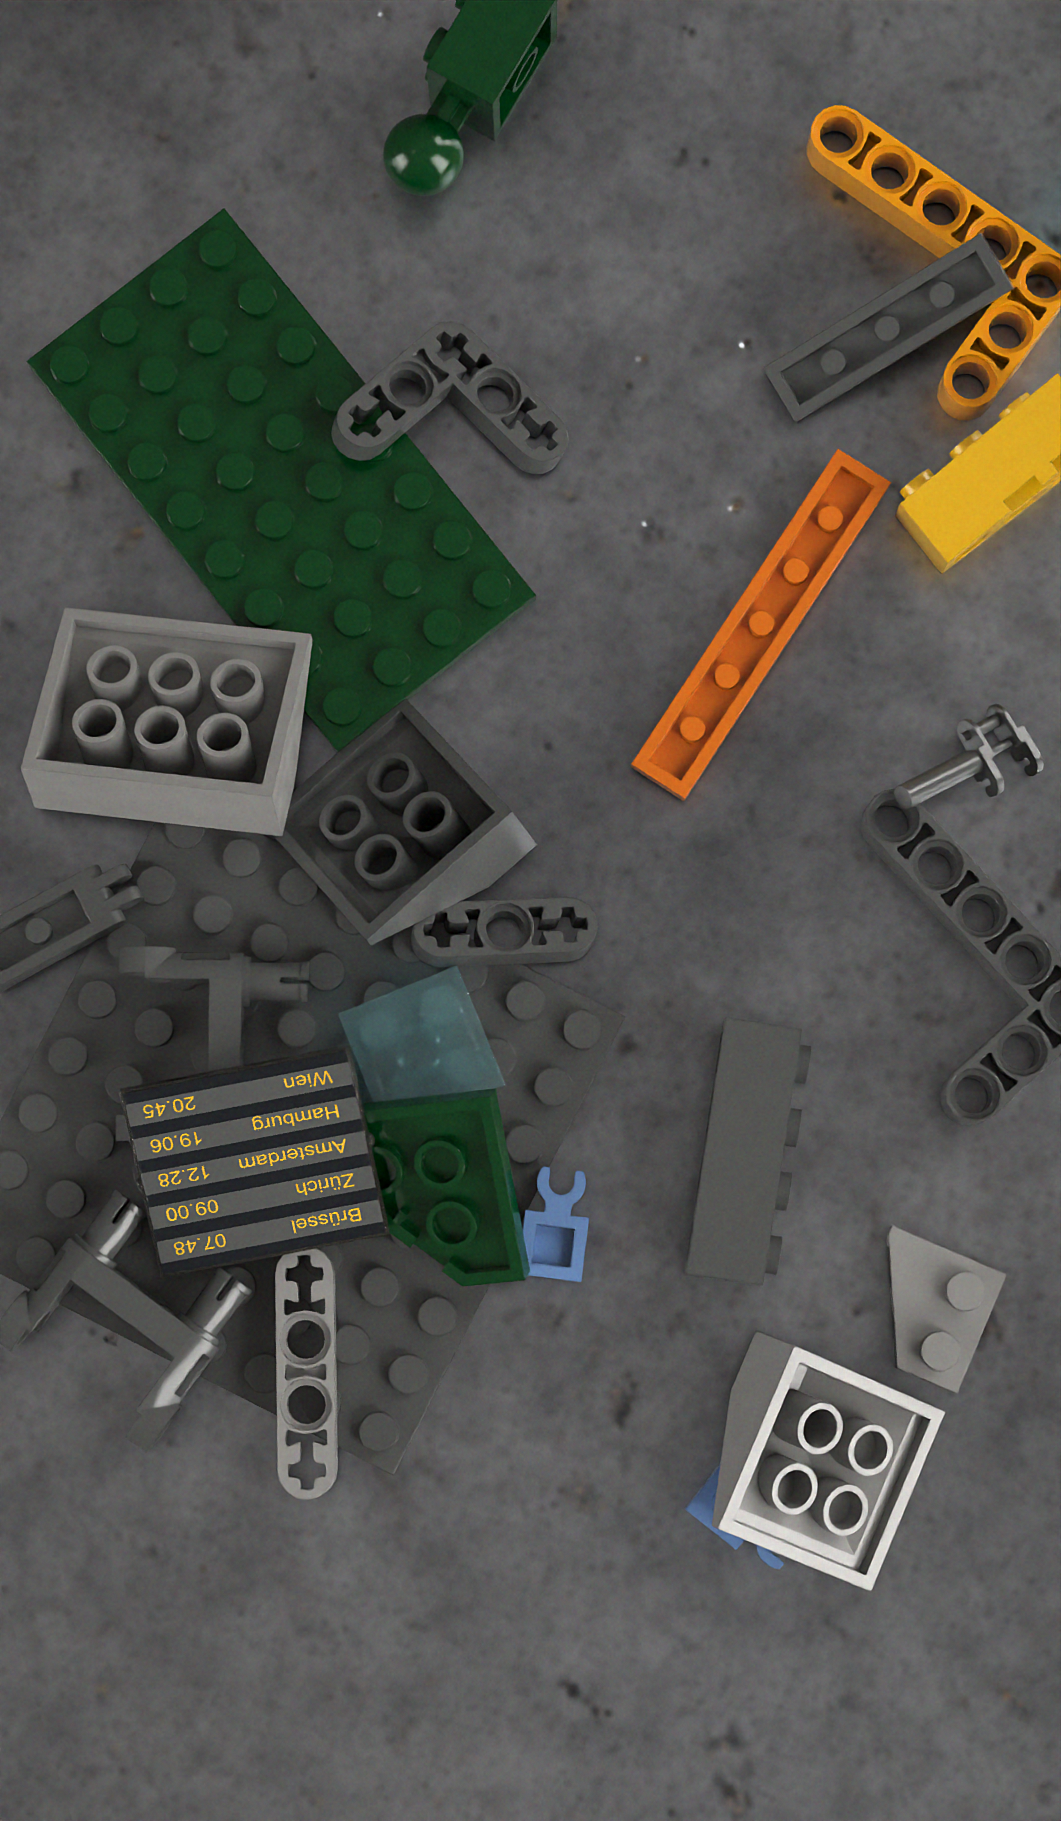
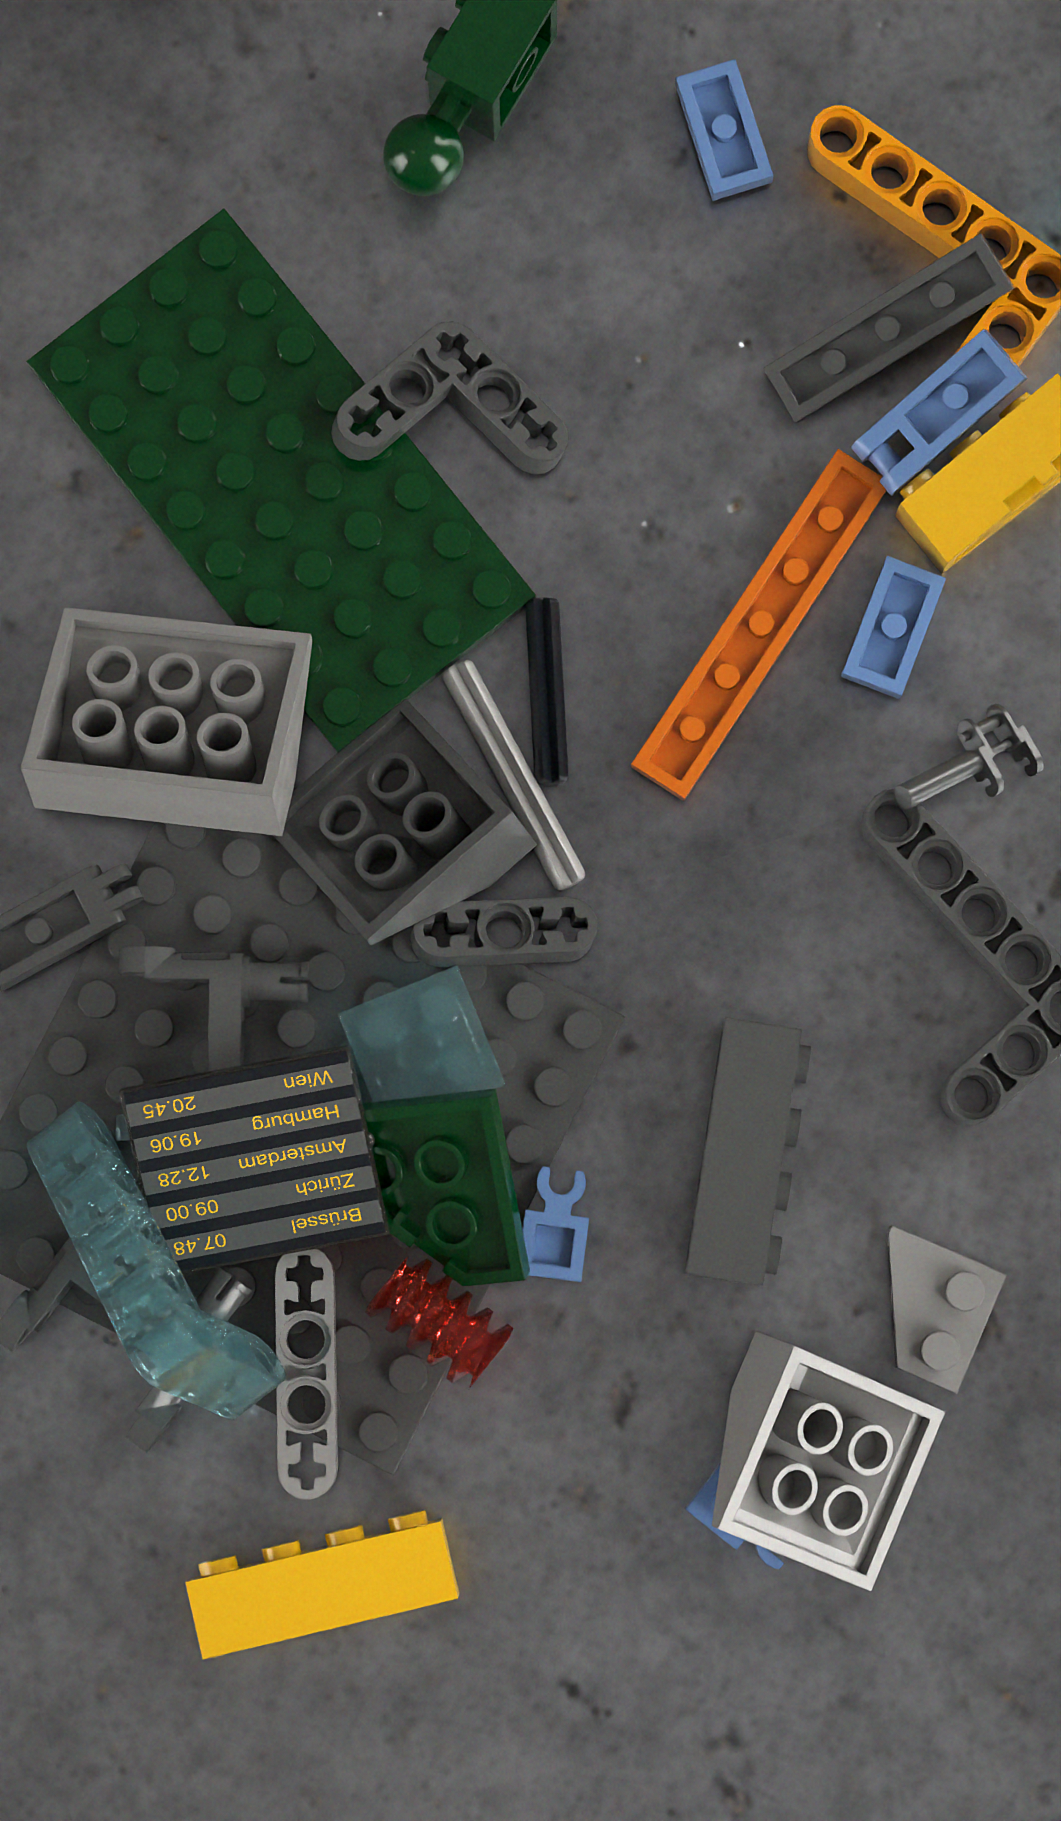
none -> clear light blue beam [27,1101,286,1420]
none -> yellow brick [185,1510,459,1659]
none -> clear red piece [365,1256,514,1390]
none -> light grey axle [443,659,585,891]
none -> black axle [525,597,569,785]
none -> medium blue plate [675,59,773,201]
none -> medium blue plate [841,556,946,699]
none -> medium blue plate [851,329,1028,496]

